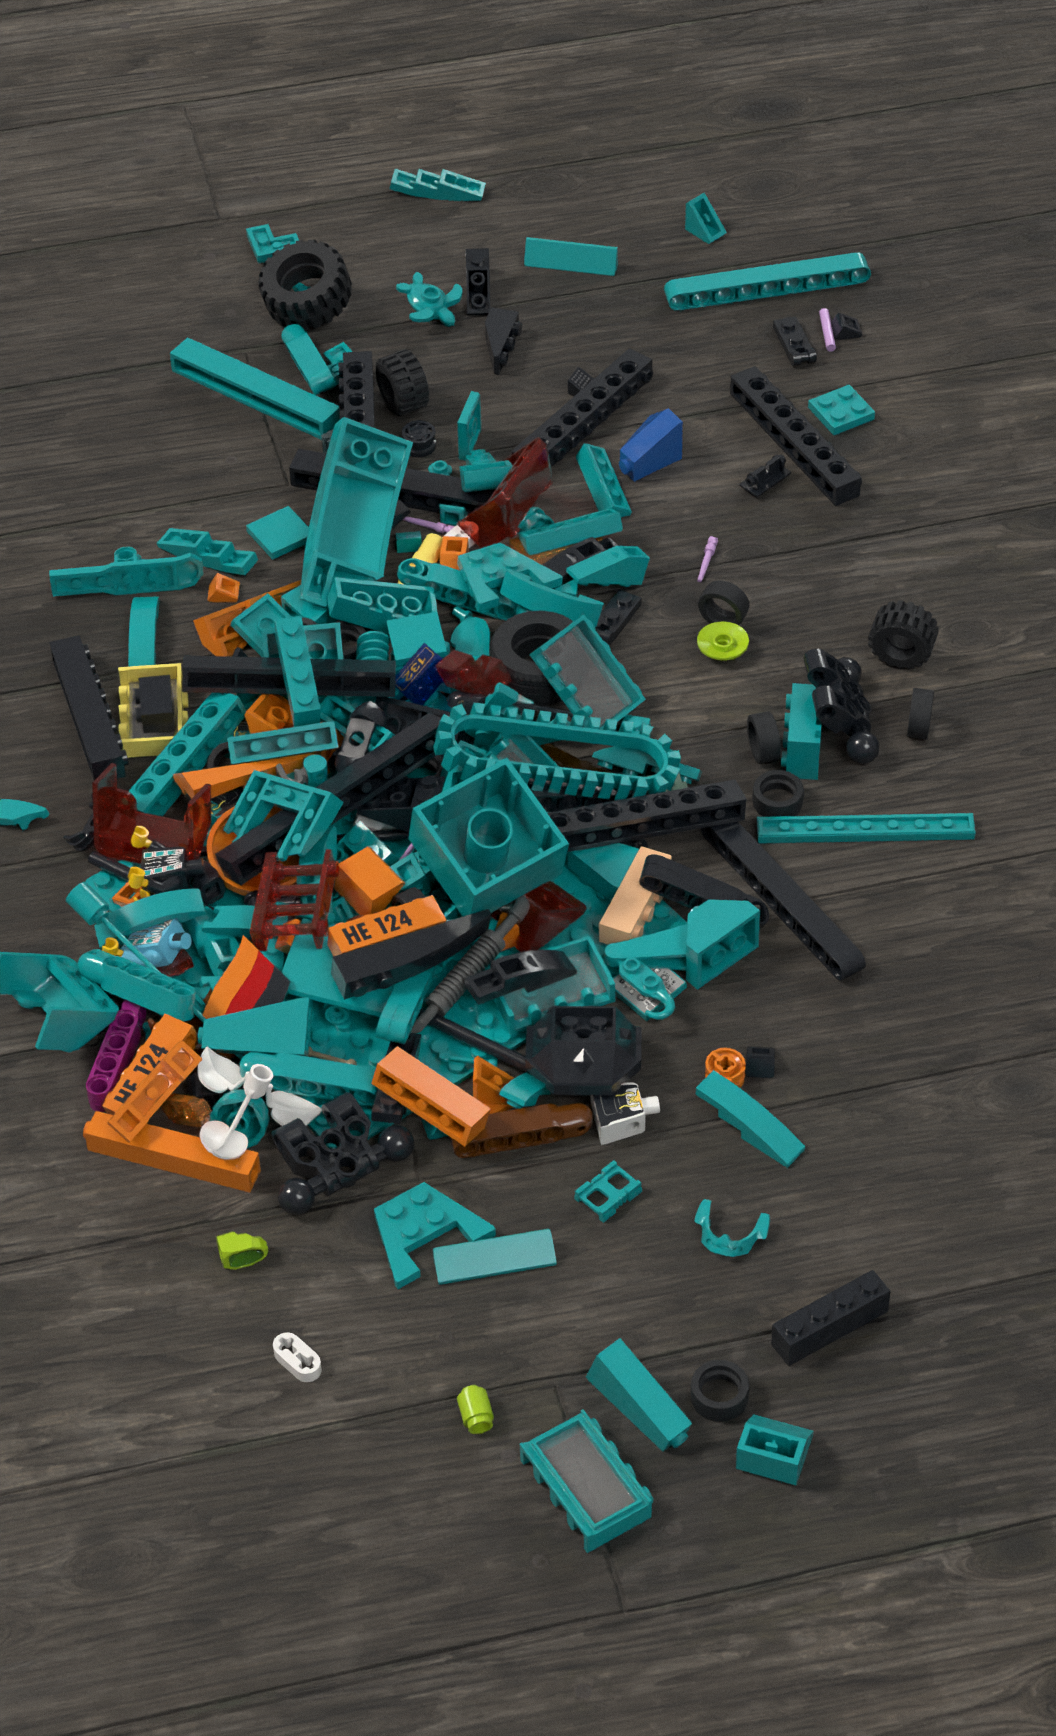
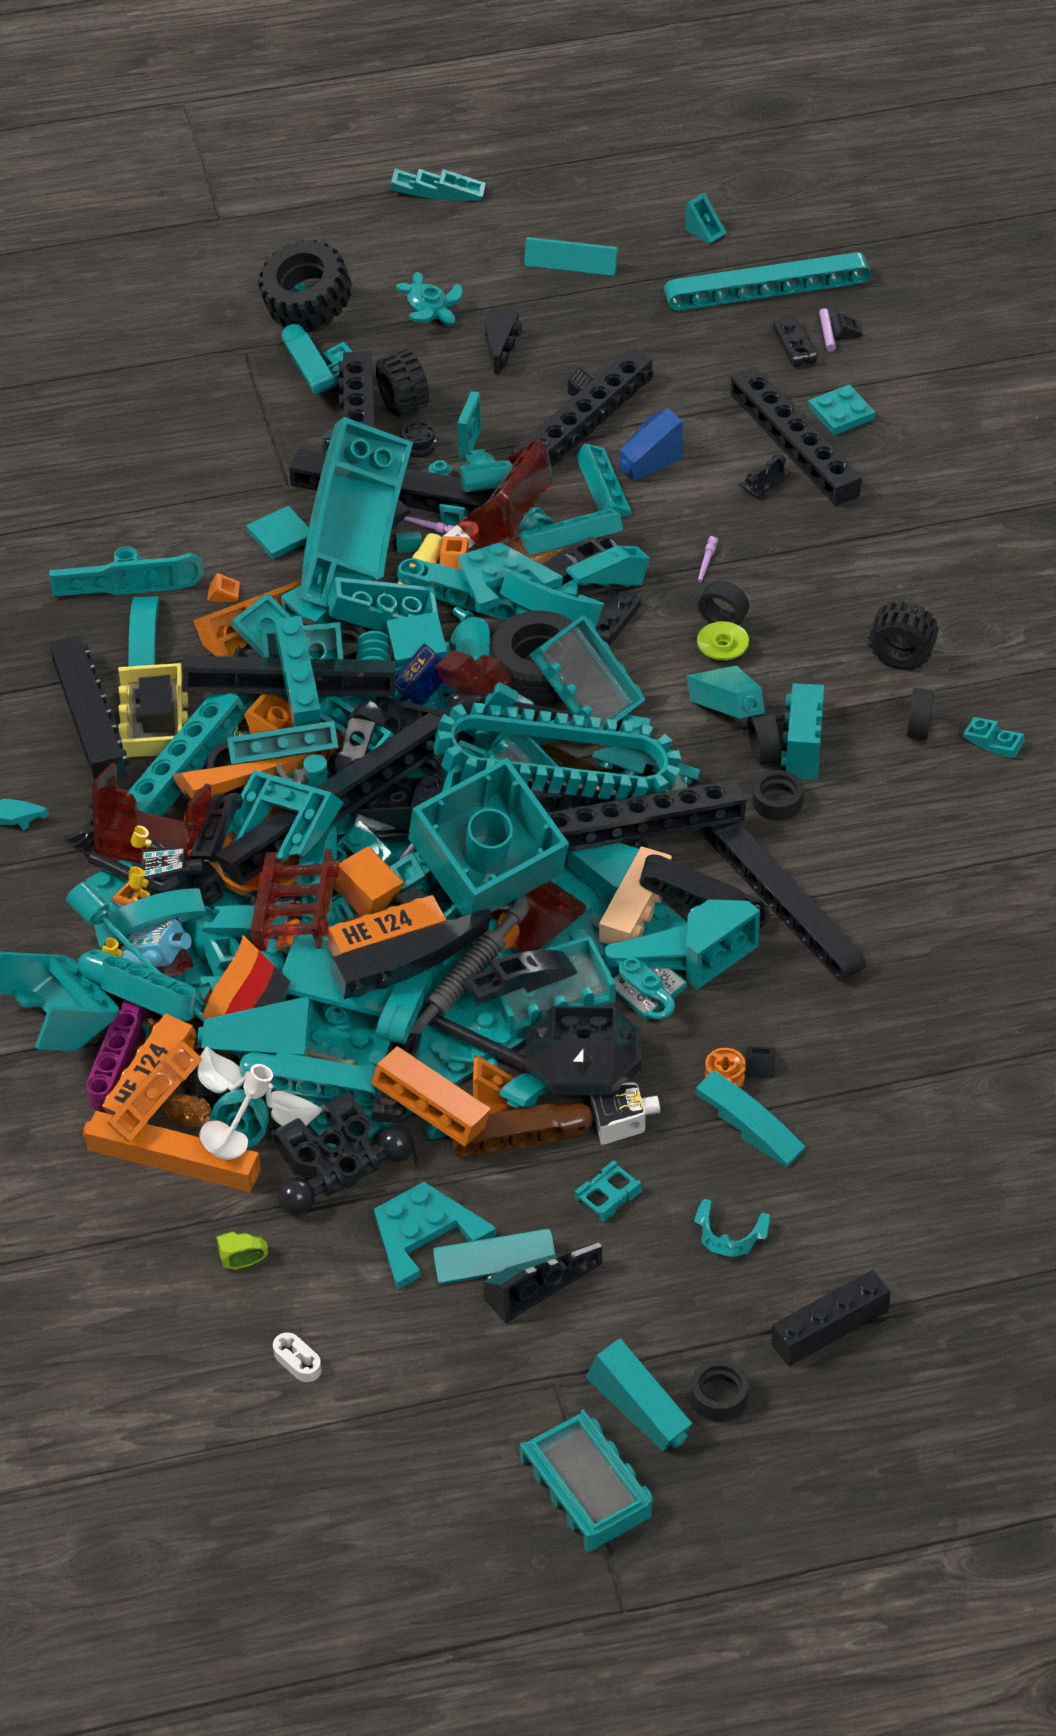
teal slope [157,528,258,575] -> none
teal brick [170,337,340,441] -> none
teal plate [246,224,299,263] -> none
lime brick [457,1385,494,1434] -> none
black slope [466,248,490,315] -> none
teal slope [736,1415,814,1485] -> none
teal tile [757,813,976,843] -> none
black connector [803,649,880,764] -> none
none -> black plate [189,793,243,862]
none -> black wedge [483,1242,602,1323]
none -> teal slope [687,666,765,719]
none -> teal slope [963,717,1025,759]

